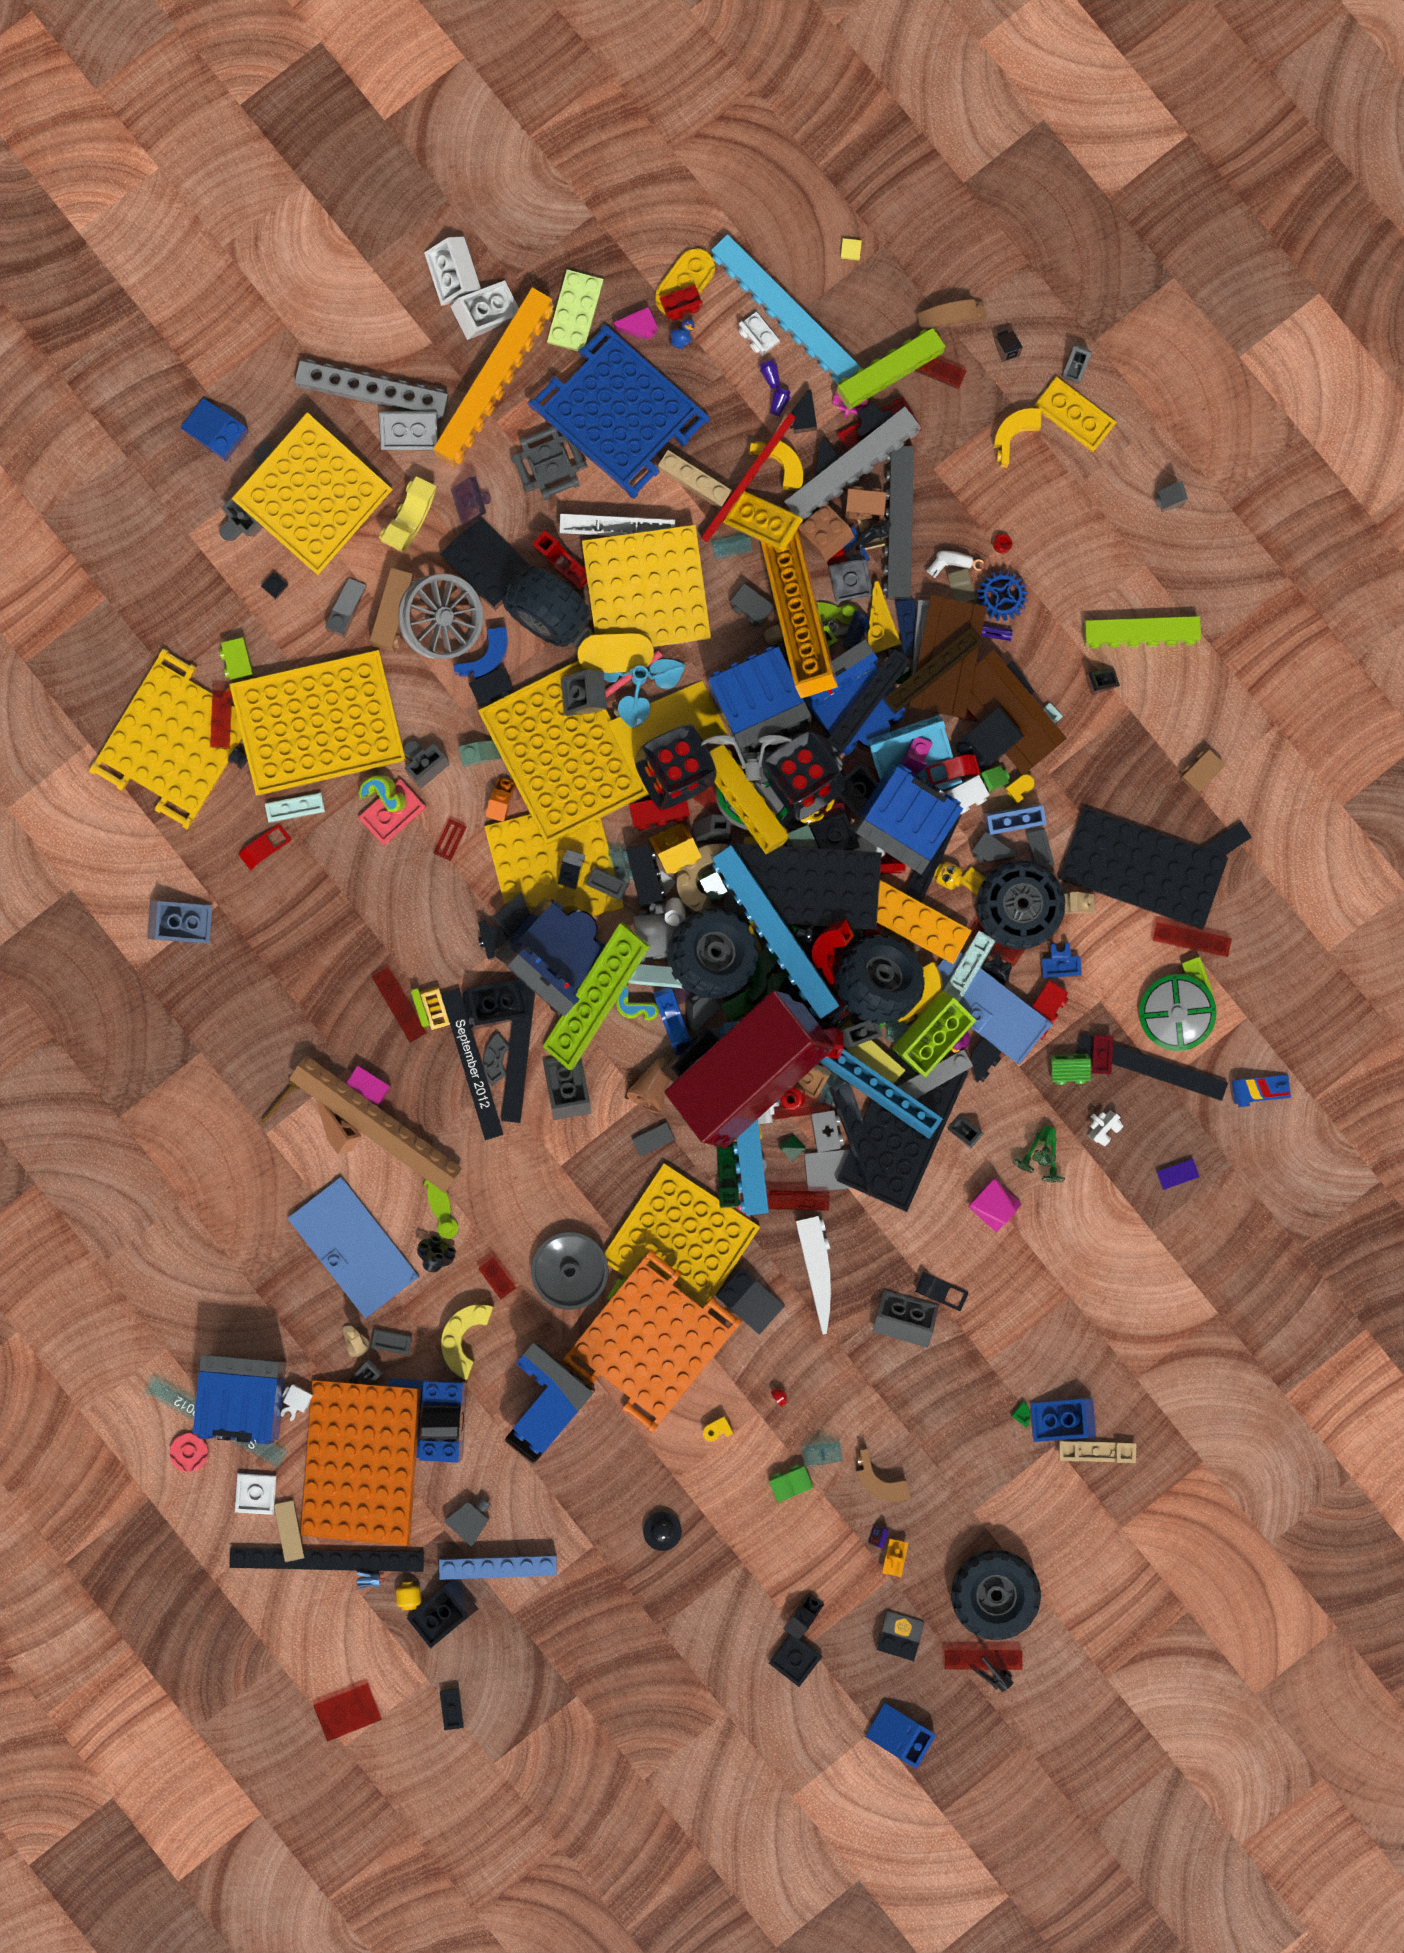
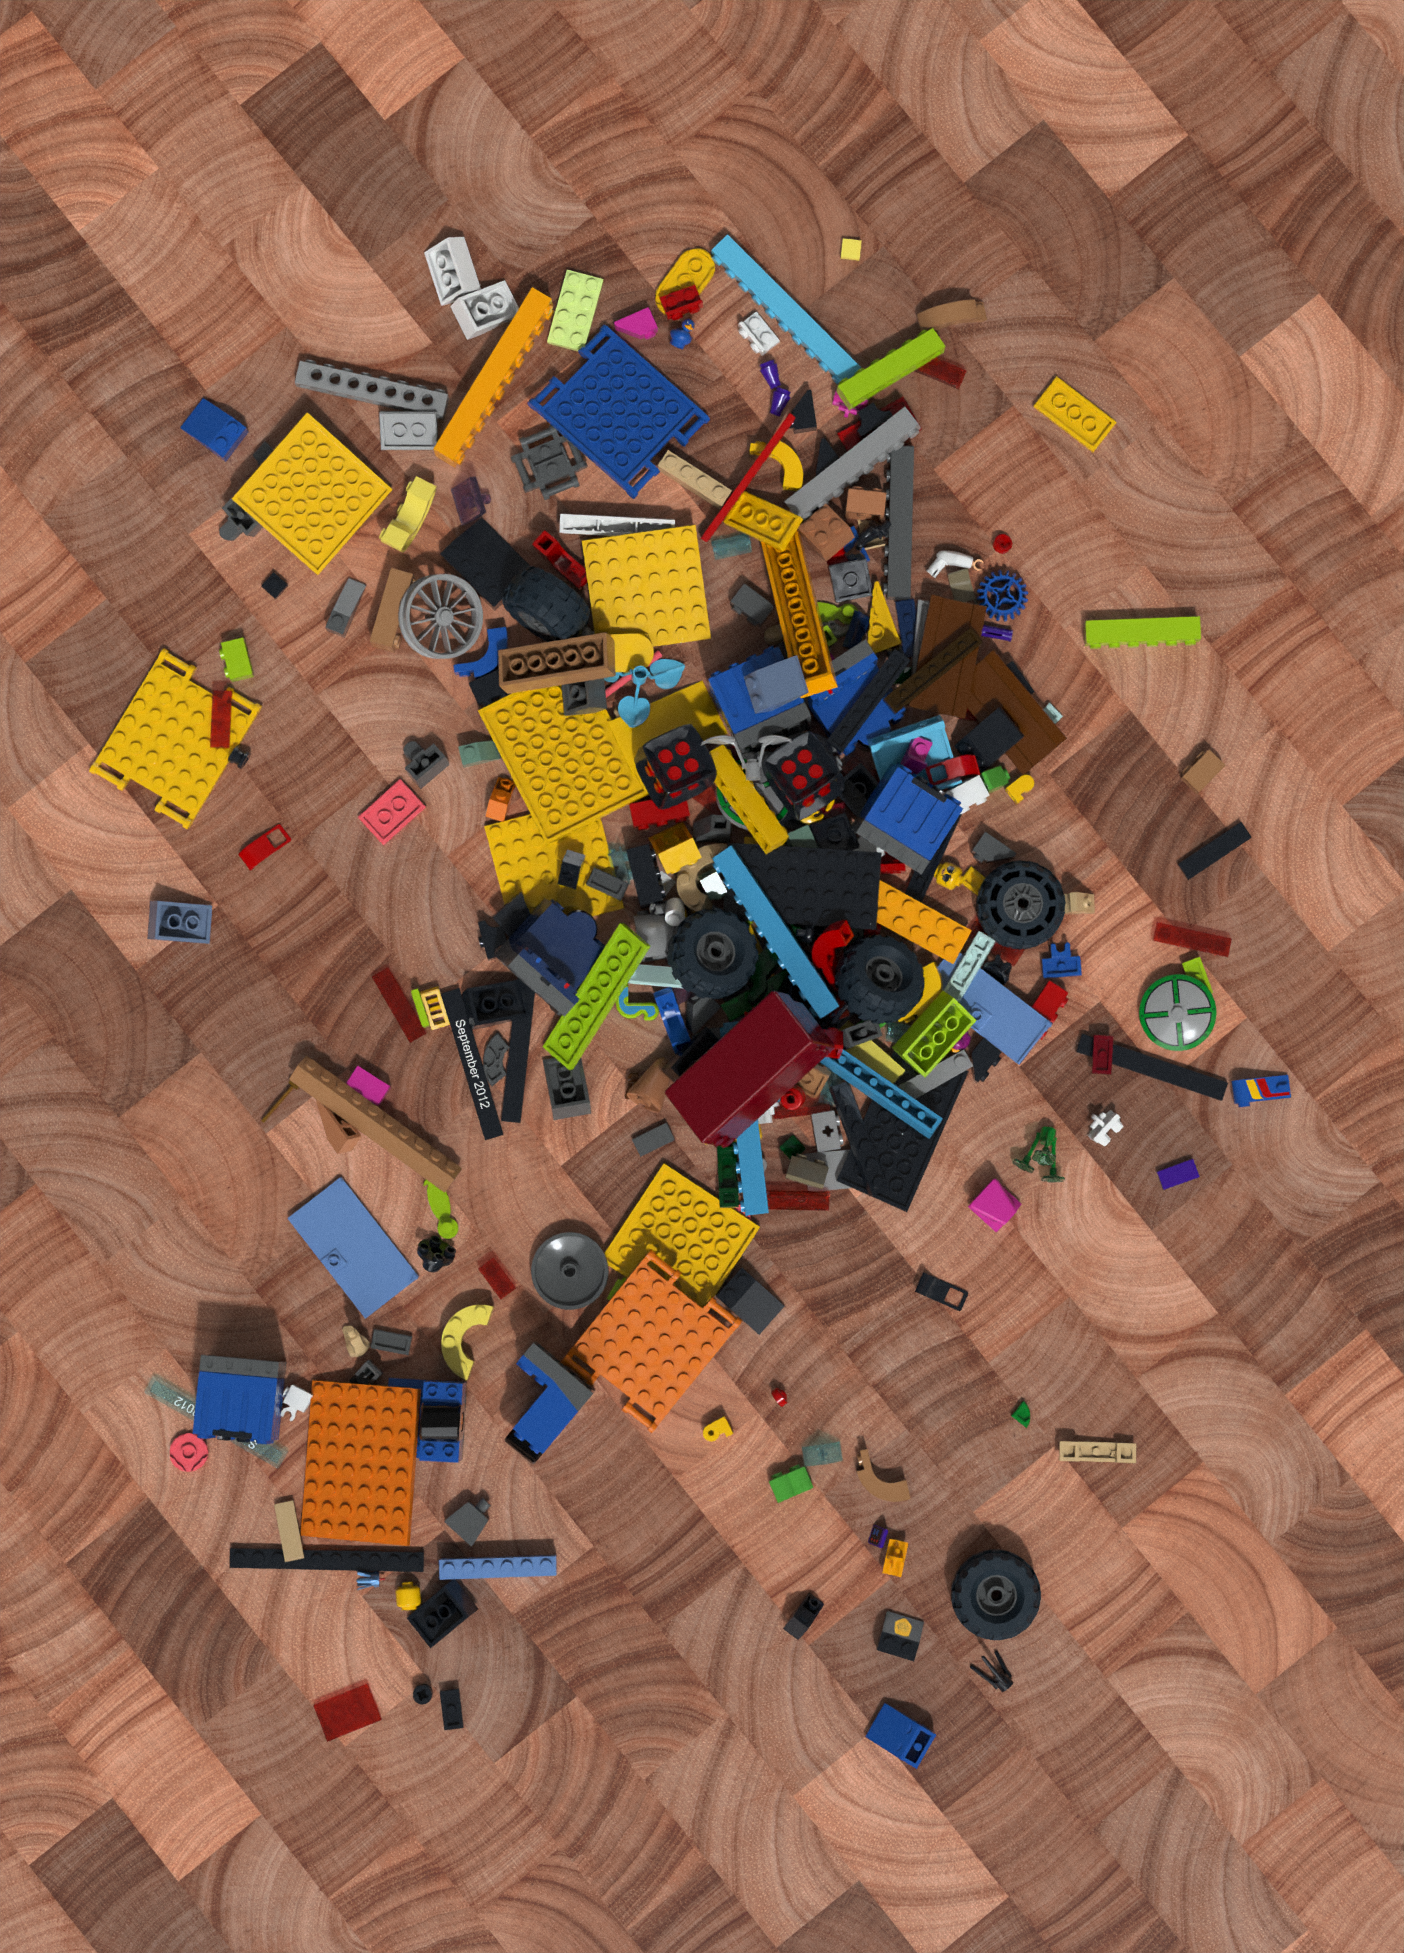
yellow plate [229,650,406,796] -> none
white tile [235,1473,277,1515] -> none
light aqua tile [265,793,325,823] -> none
lime animal [358,775,406,812] -> none
clear red tile [433,819,467,862] -> none
black plate [643,1512,682,1551] -> none
black plate [768,1635,823,1687] -> none
white slope [796,1216,831,1334] -> none
dark grey slope [872,1289,939,1348] -> none
clear red plate [944,1650,1023,1670] -> none
dark grey slope [948,1115,984,1149] -> none
medium blue brick [984,803,1047,835] -> none
yellow arch [993,408,1041,468] -> none
black slope [994,330,1023,362] -> none
dark grey tile [1026,828,1055,868] -> none
blue slope [1031,1398,1096,1442] -> none
bright green brick [1051,1054,1091,1085] -> none
black plate [1058,807,1228,930] -> none
dark grey slope [1062,345,1092,384] -> none
black slope [1086,668,1120,695] -> none
dark grey slope [1155,481,1188,512] -> none
none -> black wheel [413,1684,433,1705]
none -> medium nougat brick [498,632,616,694]
none -> sand blue slope [744,656,809,714]
none -> dark tan slope [785,1153,829,1190]

